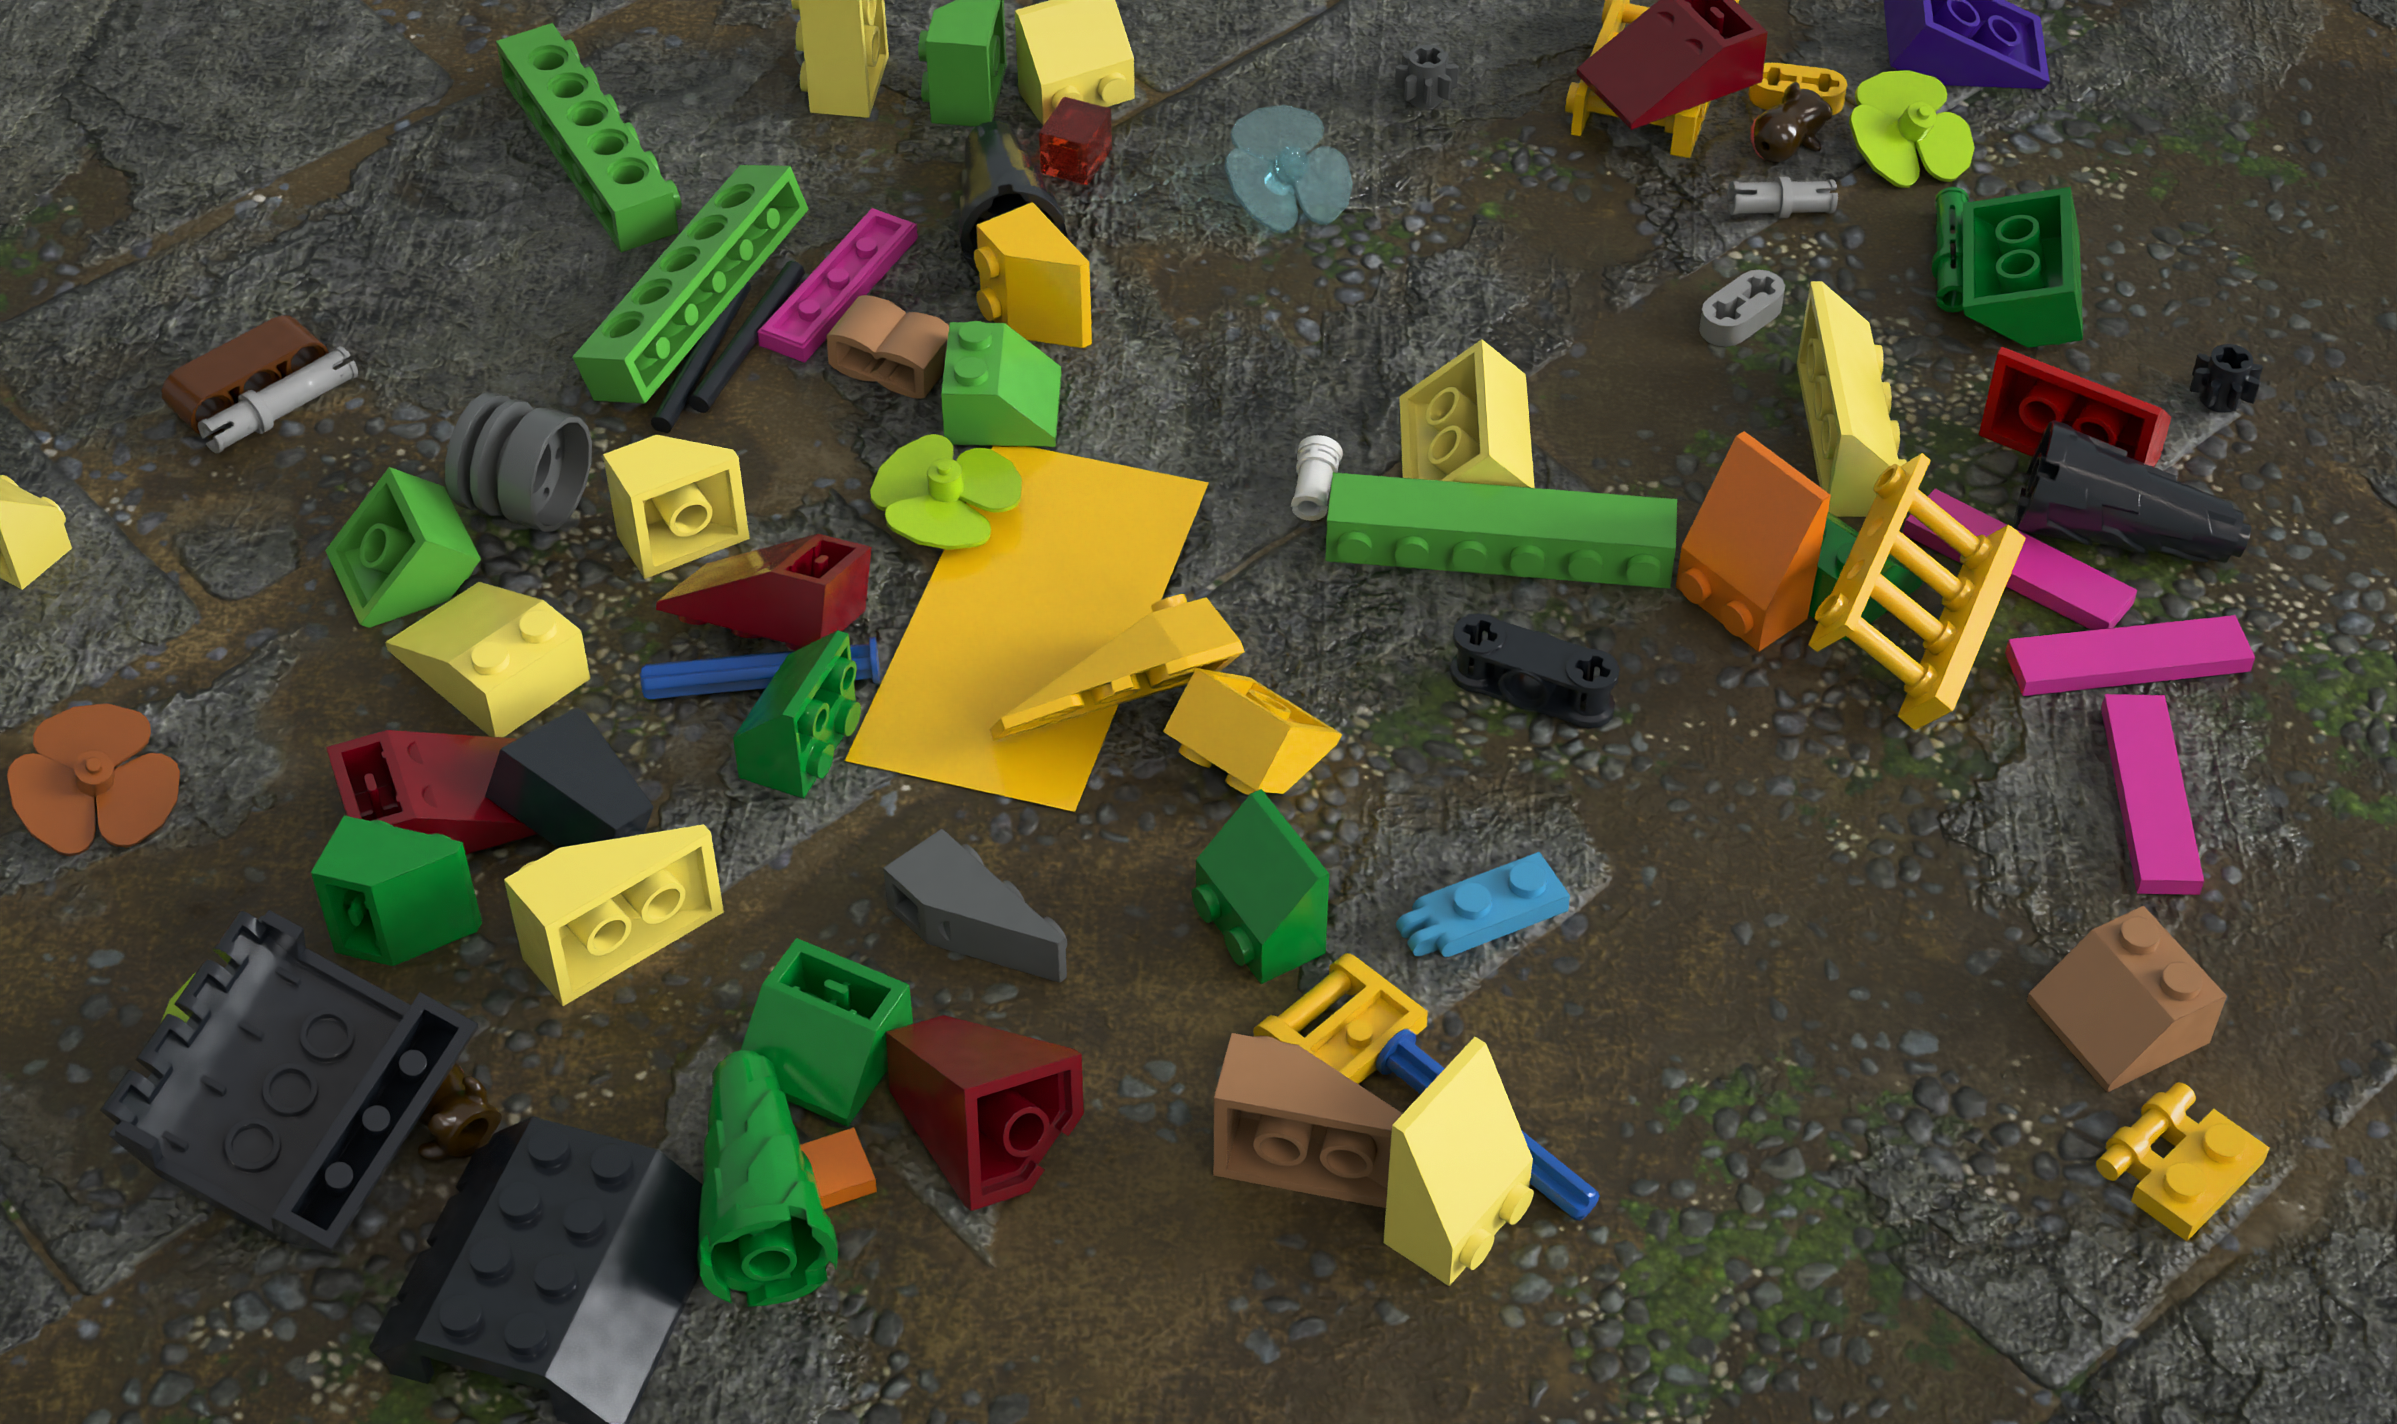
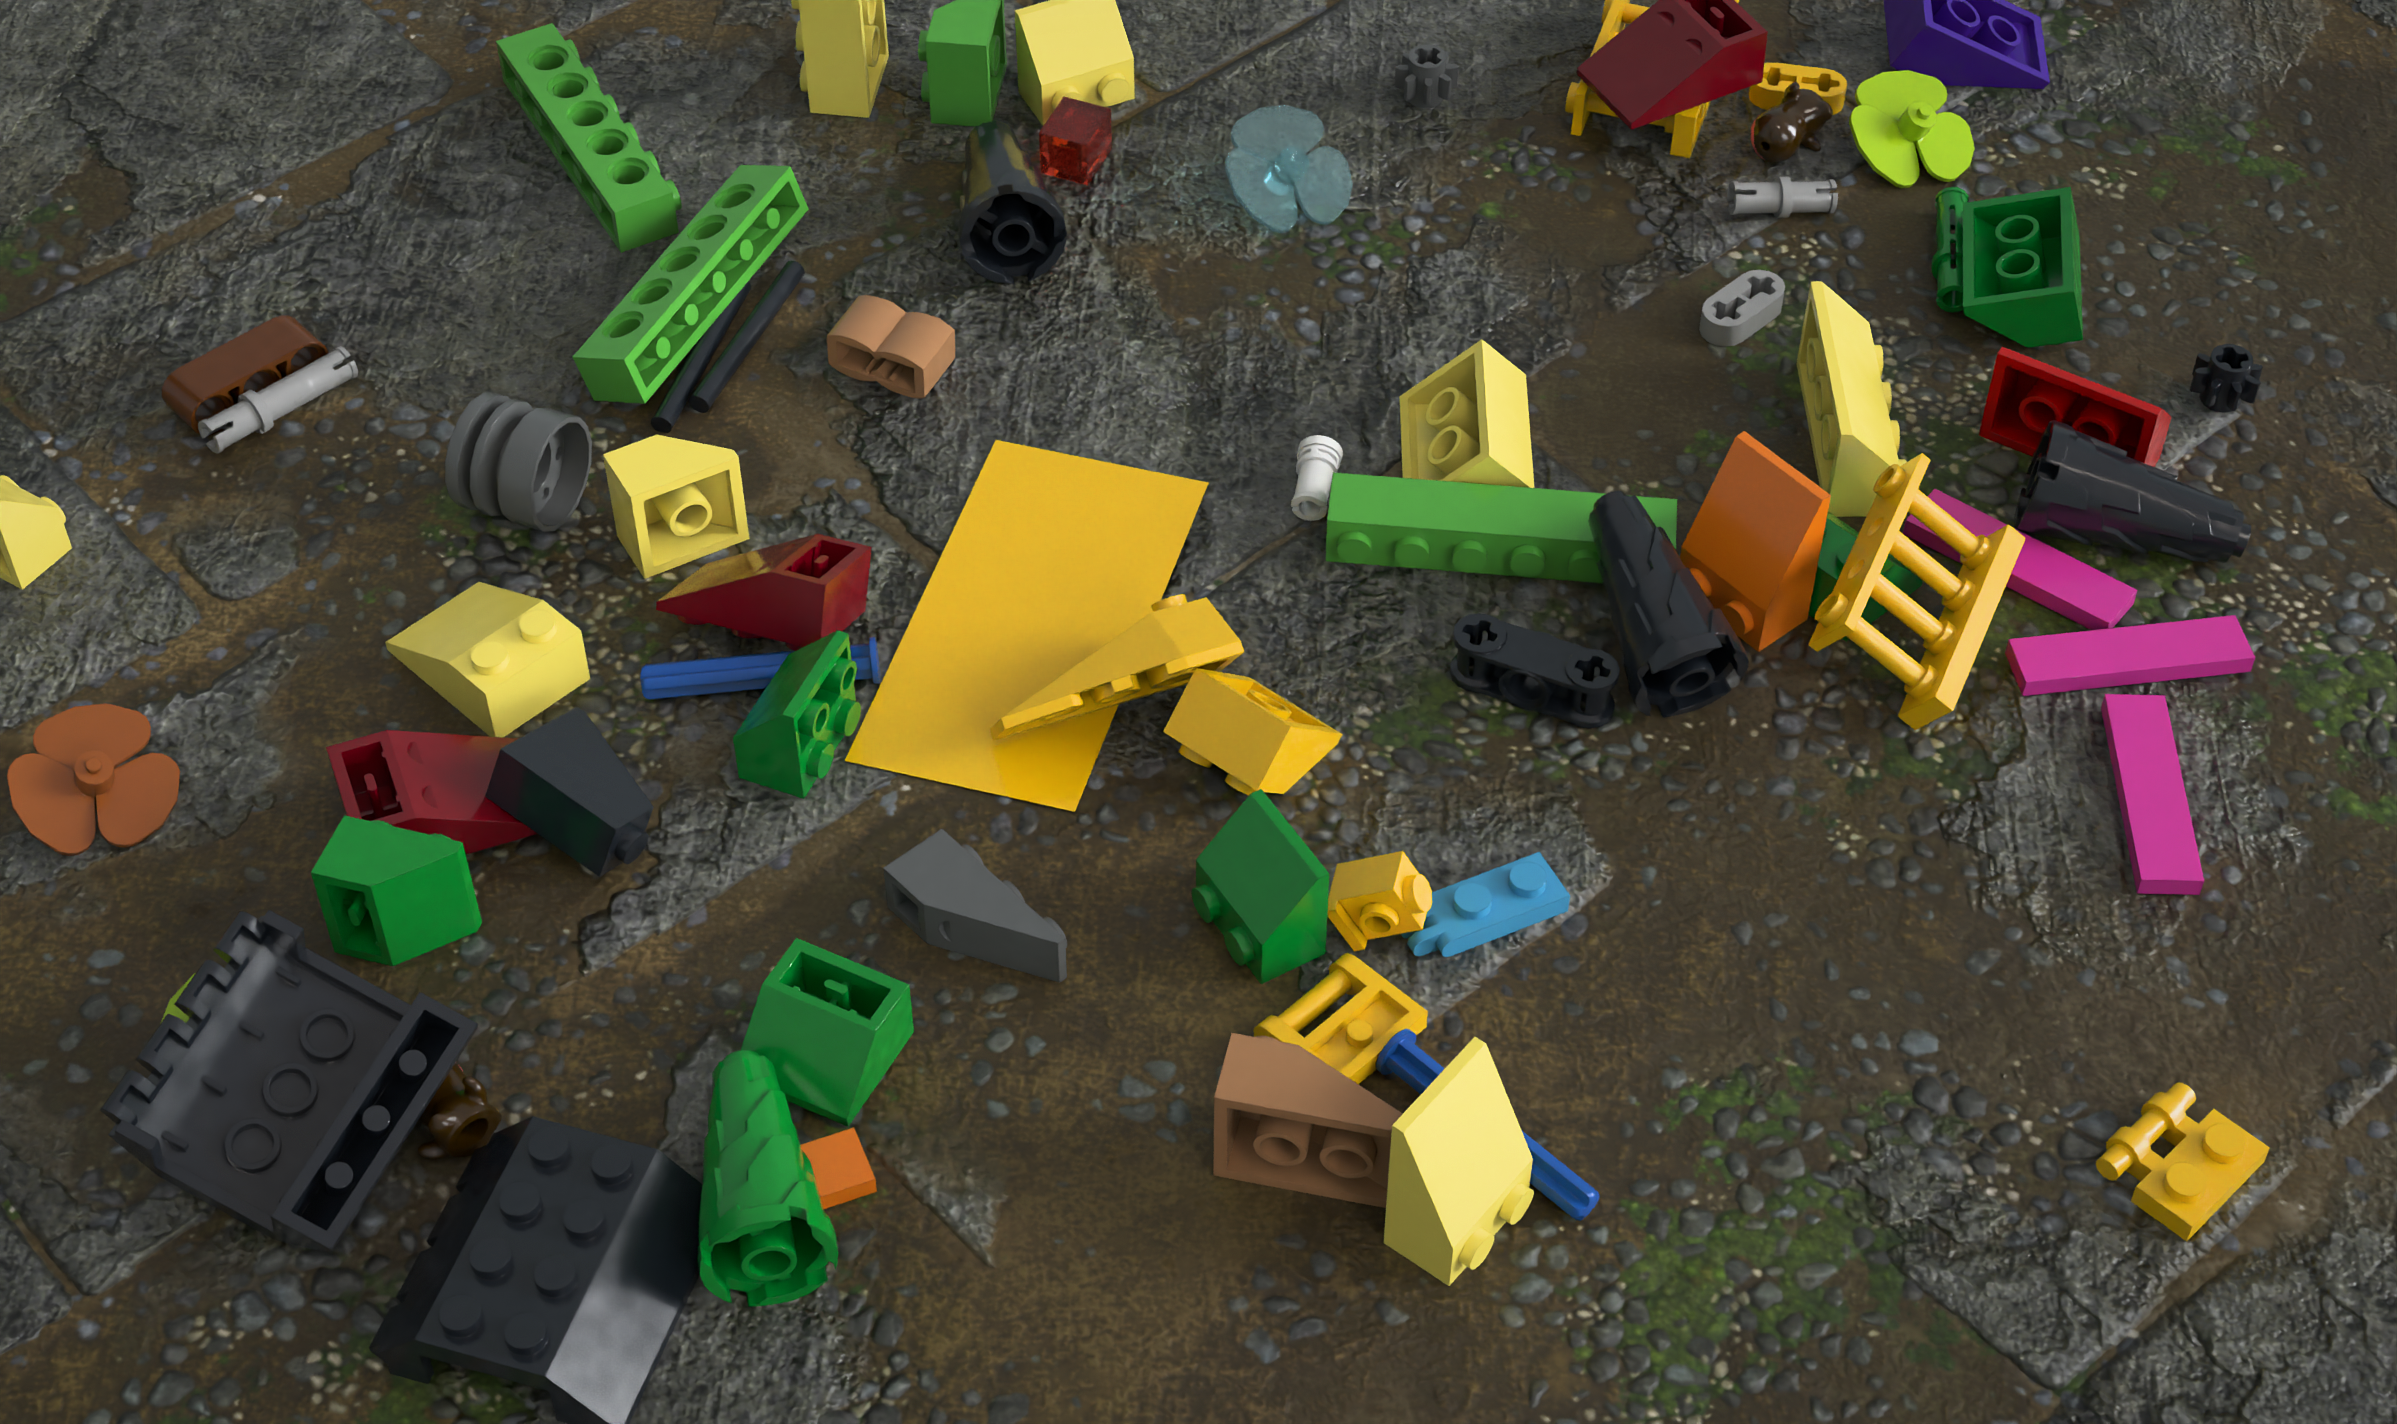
bright green slope [325,467,481,628] -> none
light yellow slope [504,824,724,1006] -> none
dark pink tile [757,208,918,363] -> none
lime piece [870,434,1022,550] -> none
dark red slope [886,1015,1084,1211] -> none
bright green slope [941,321,1062,447] -> none
yellow slope [974,202,1092,348] -> none
medium nougat slope [2027,906,2227,1093] -> none
none -> yellow brick [1328,851,1432,952]
none -> black cone [1588,491,1749,718]

